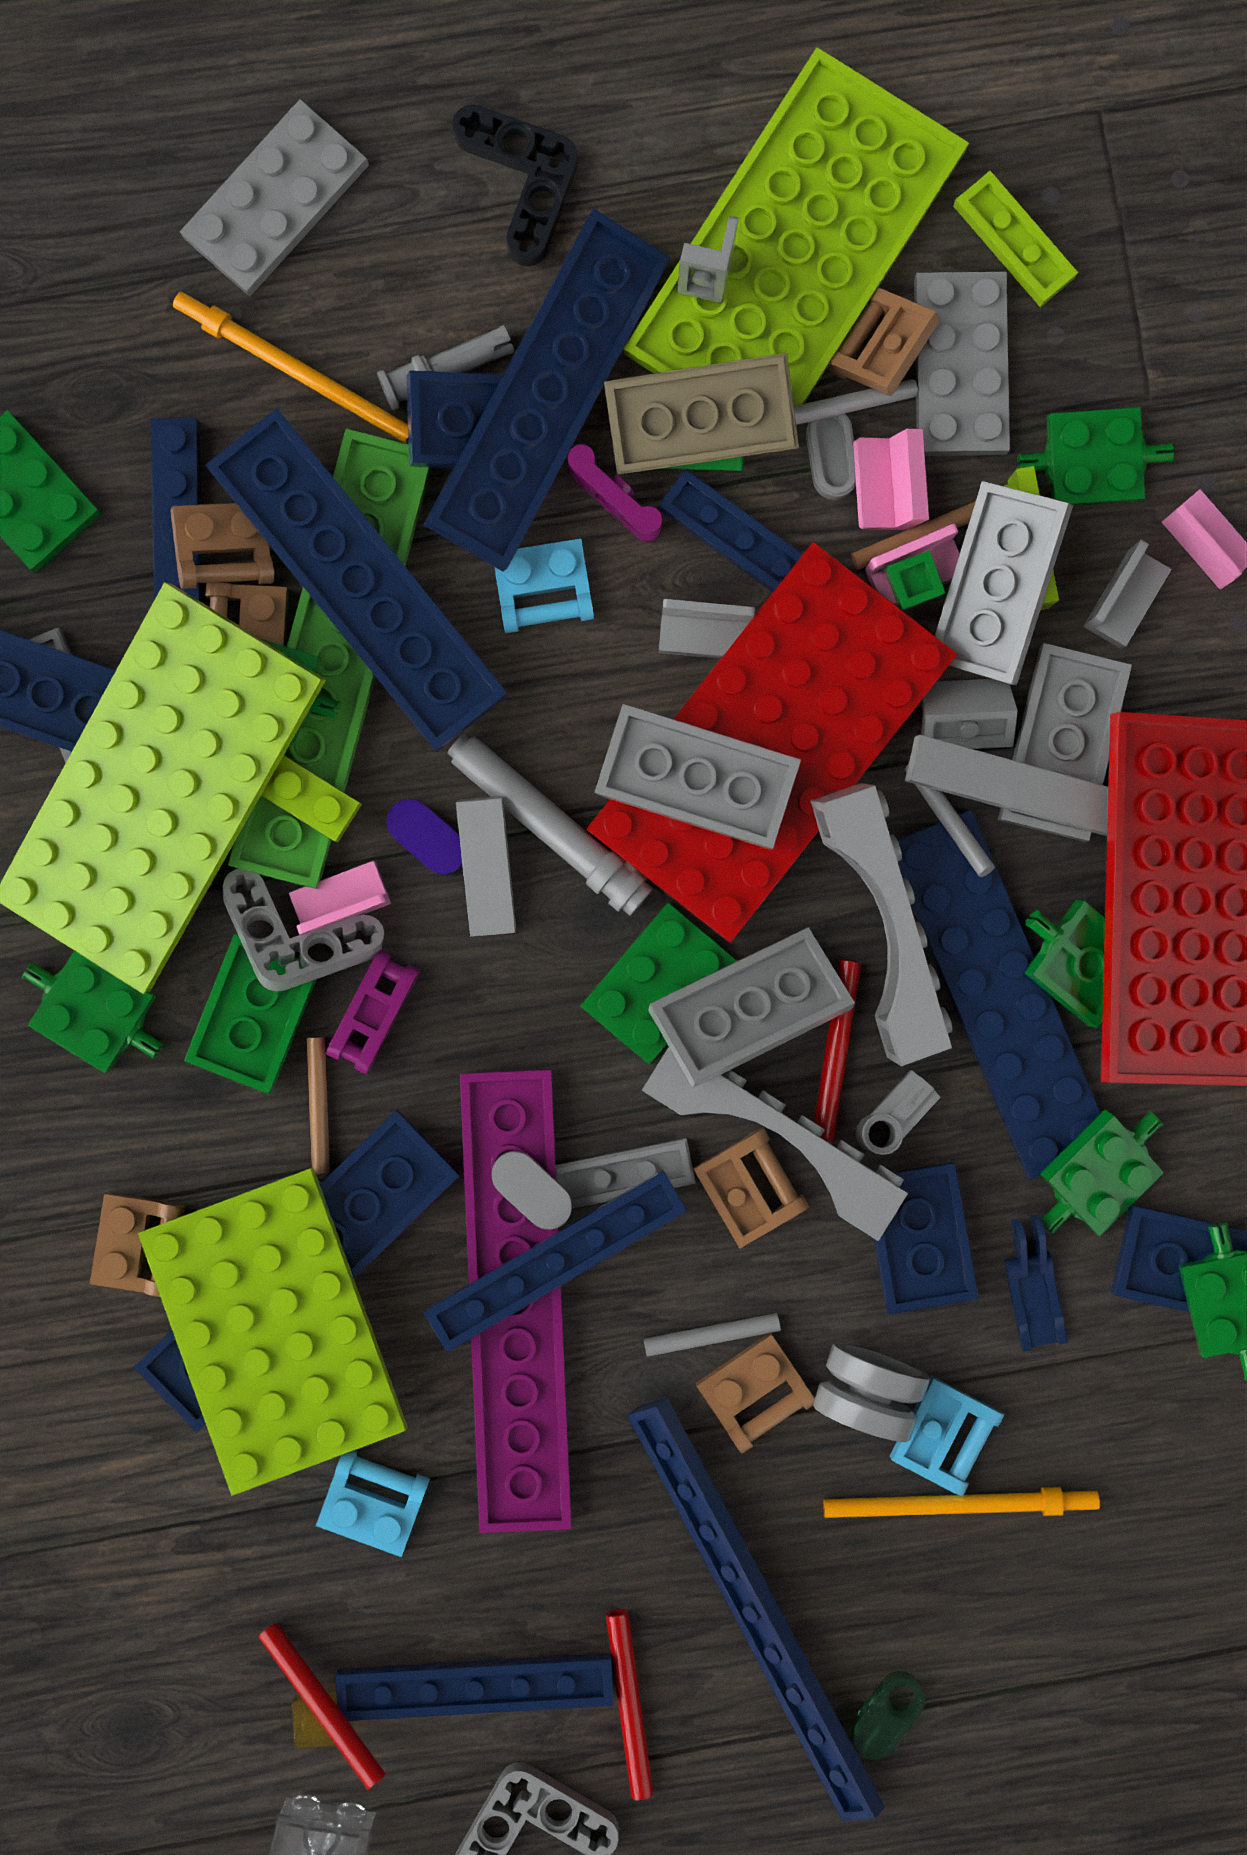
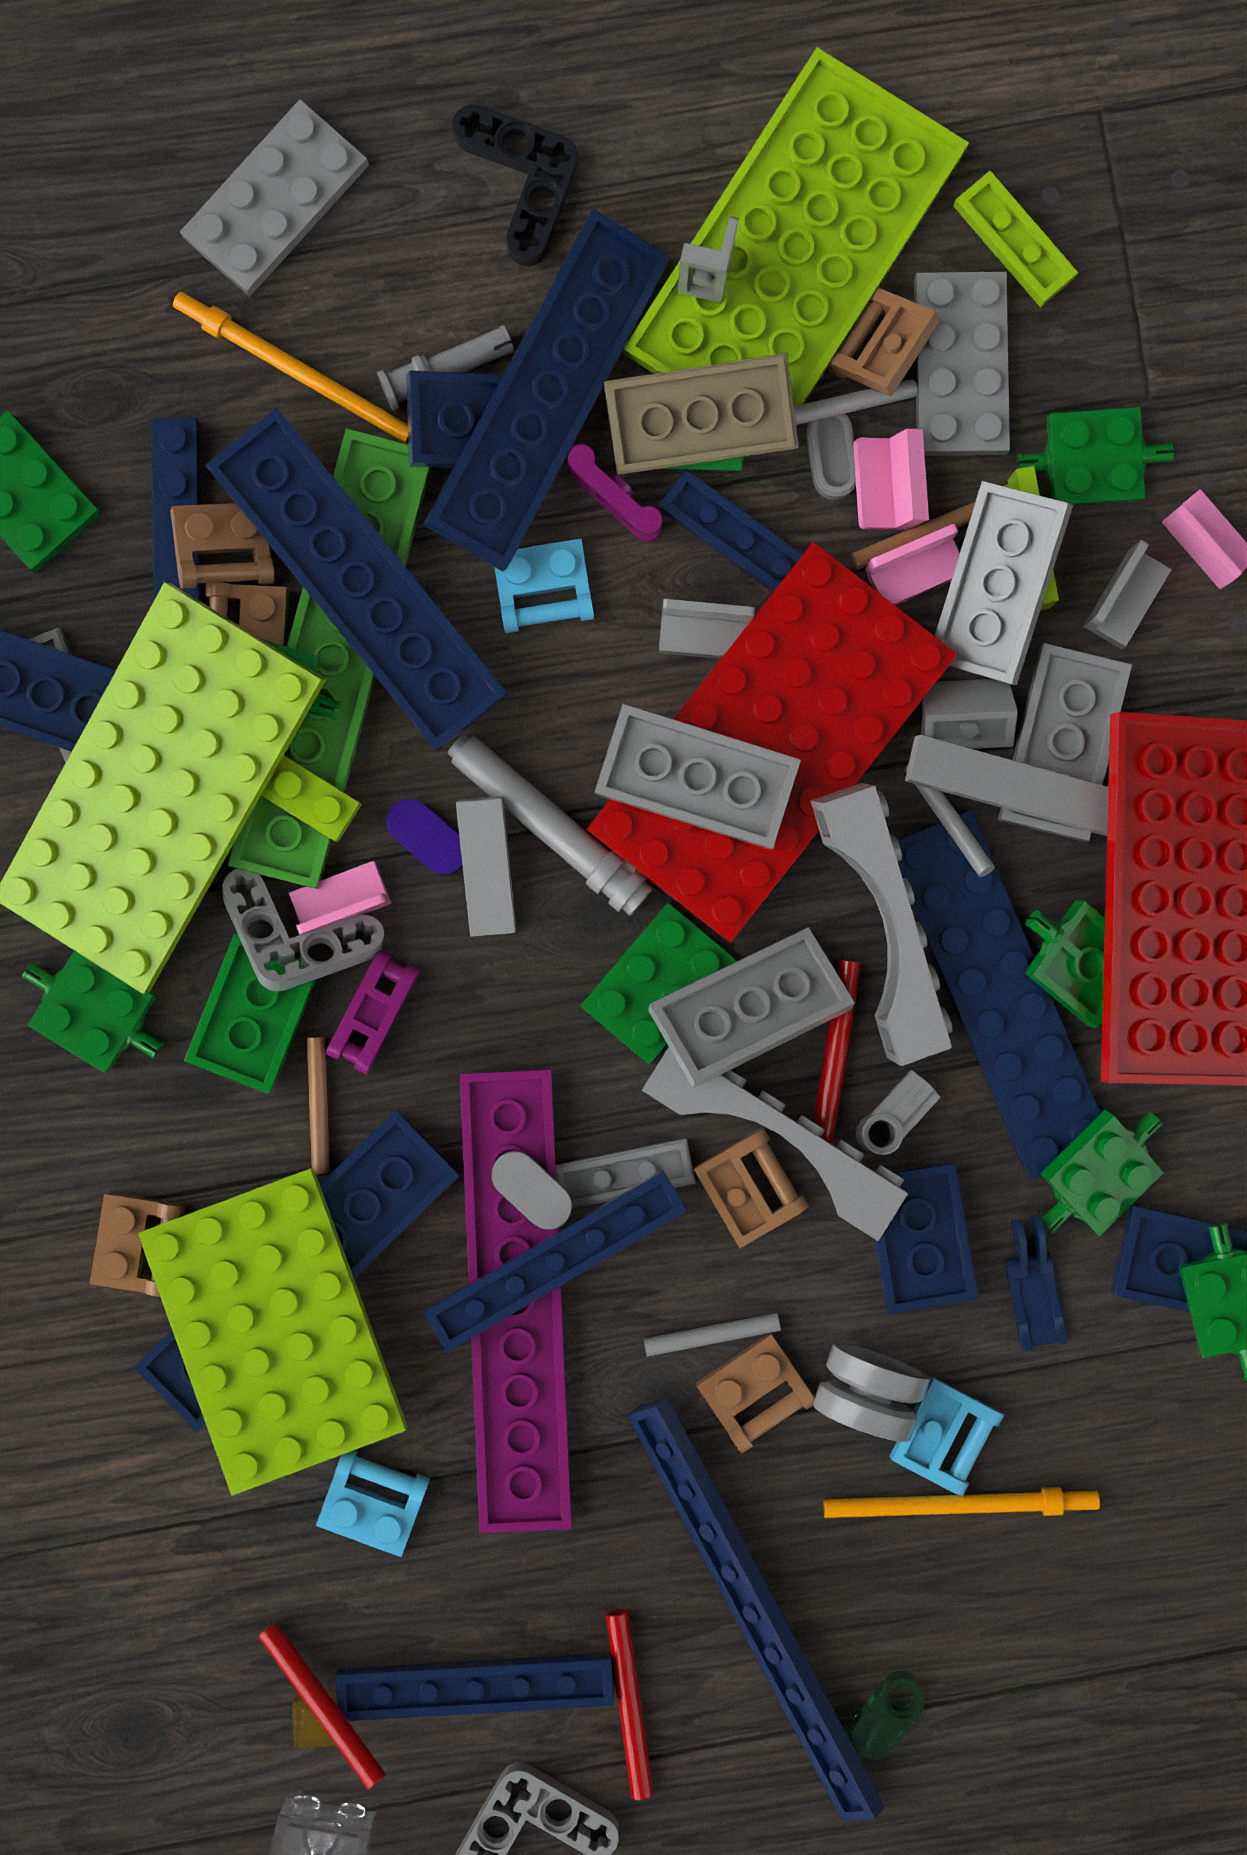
green plate [884,550,945,610] -> none

